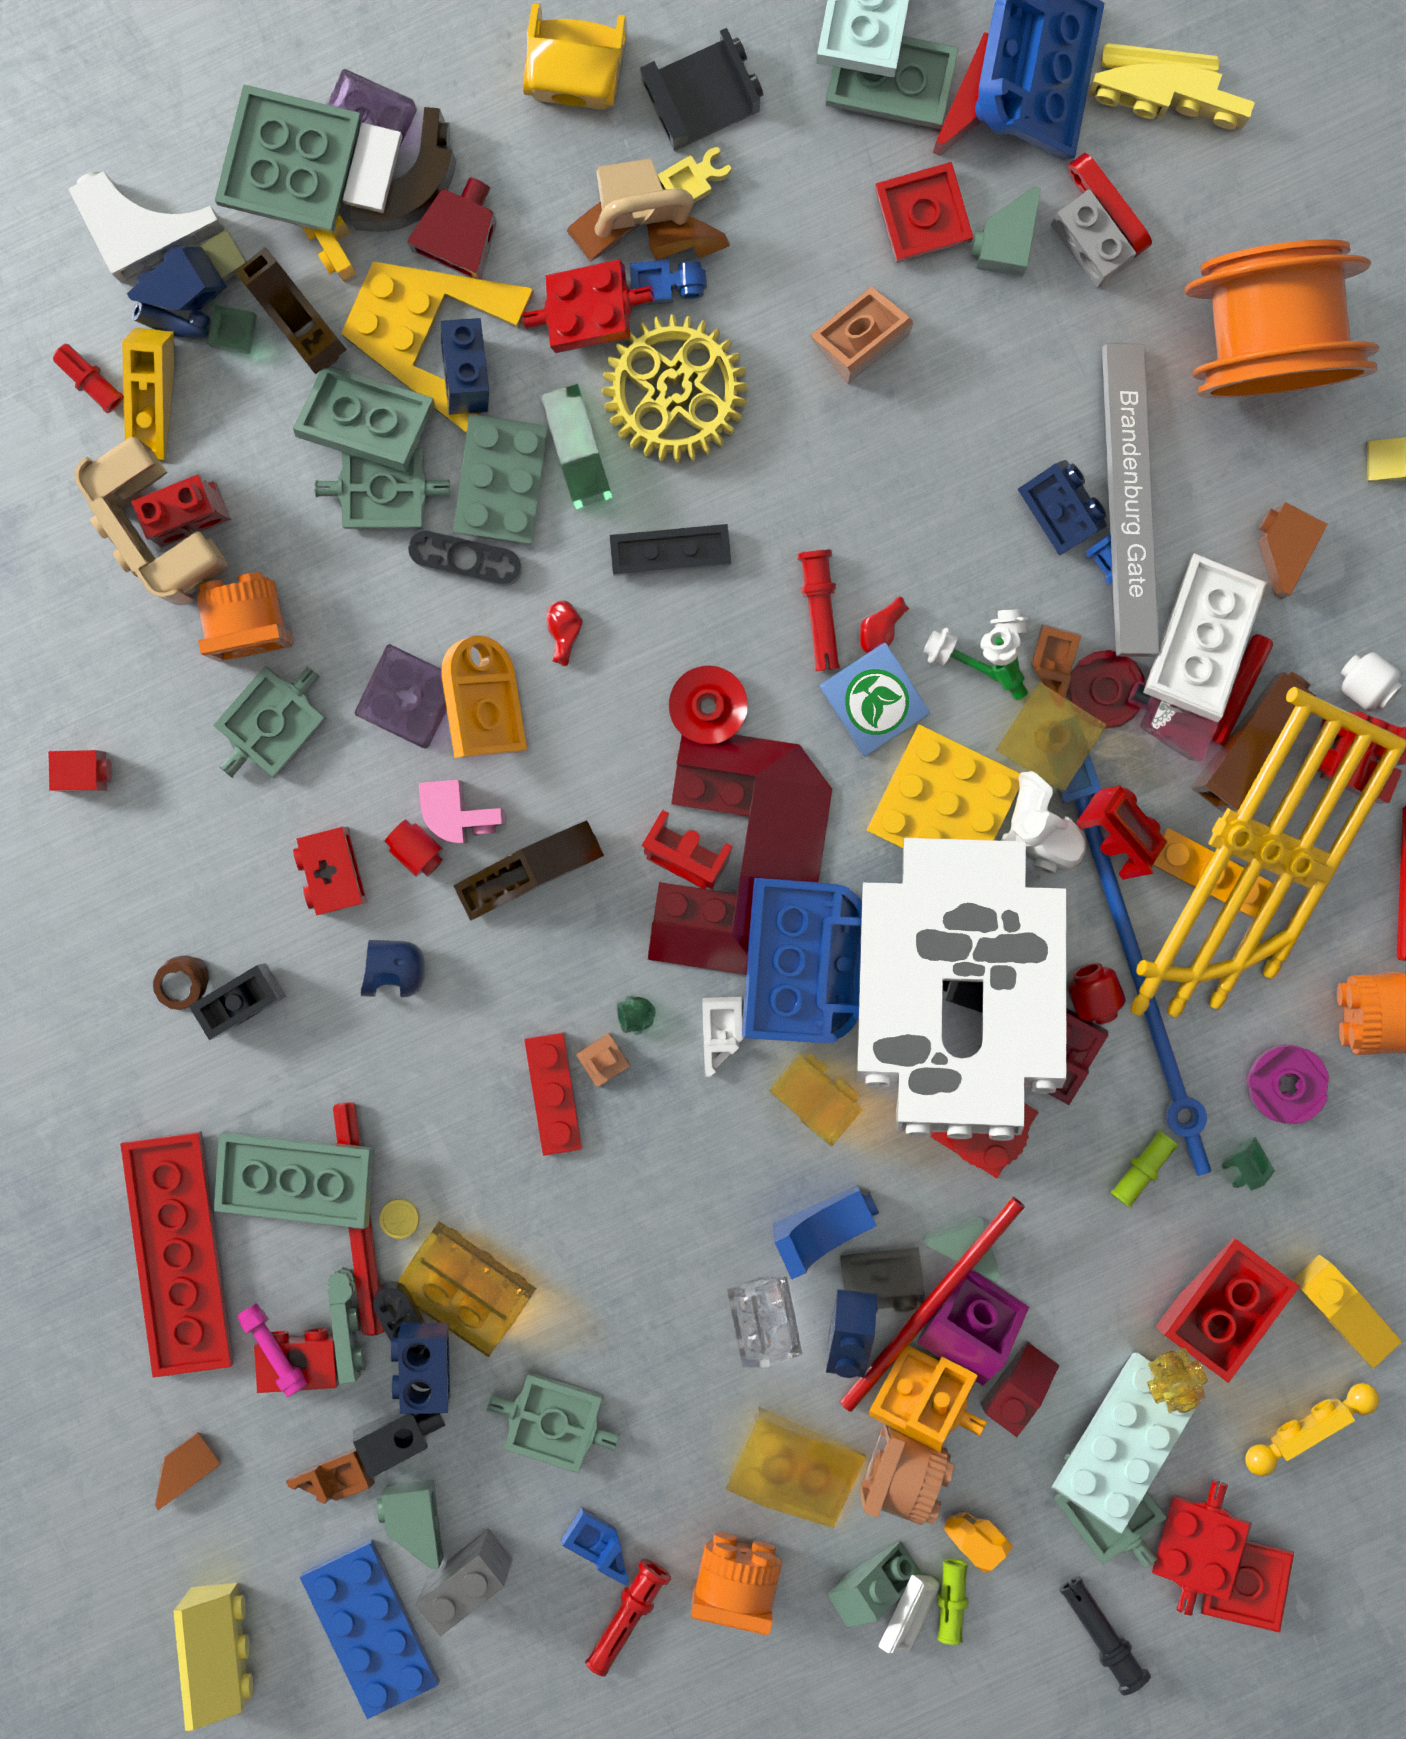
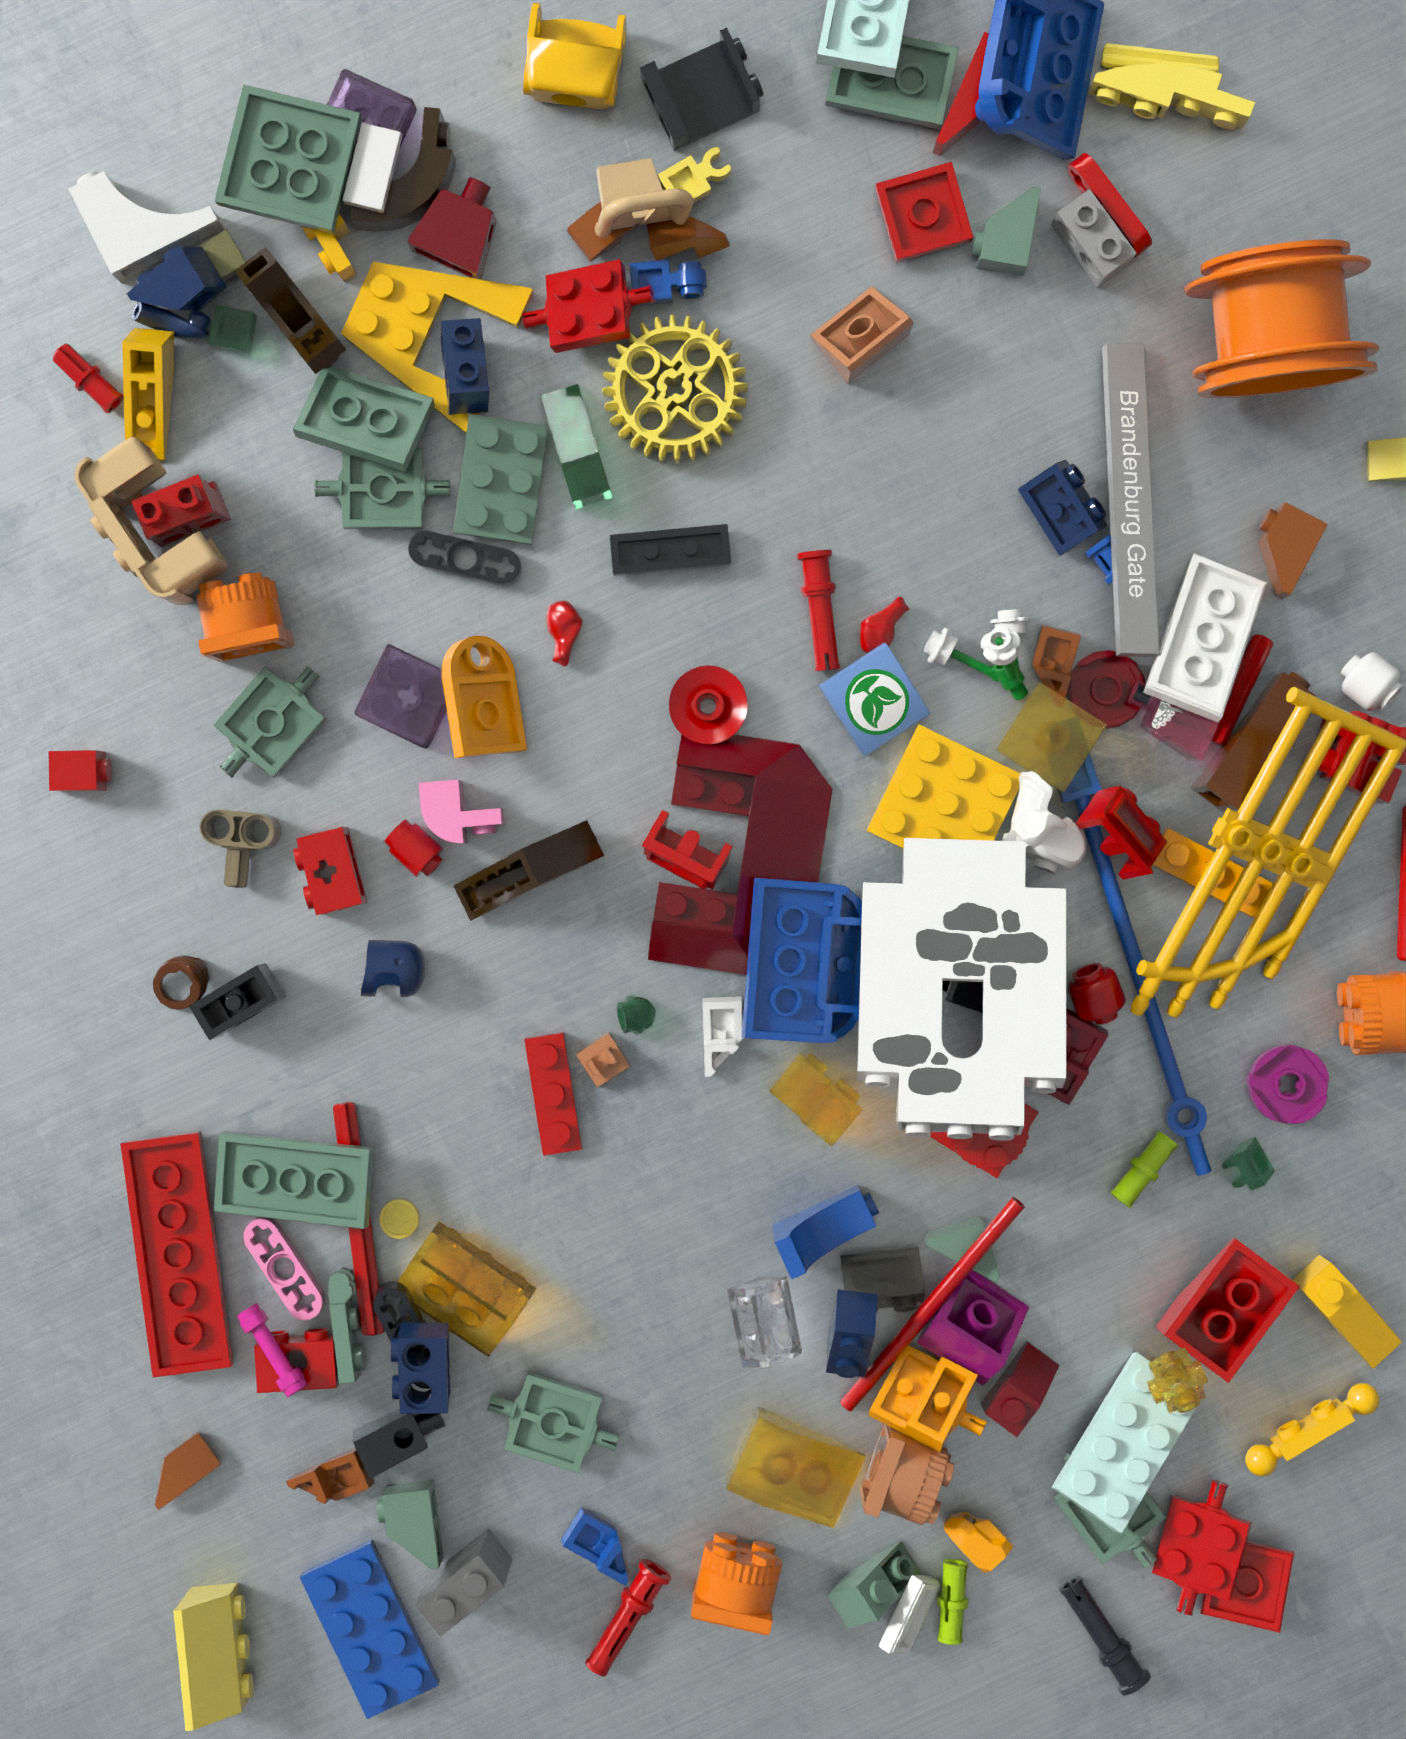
none -> dark tan beam [199,810,282,888]
none -> bright pink beam [244,1217,325,1320]

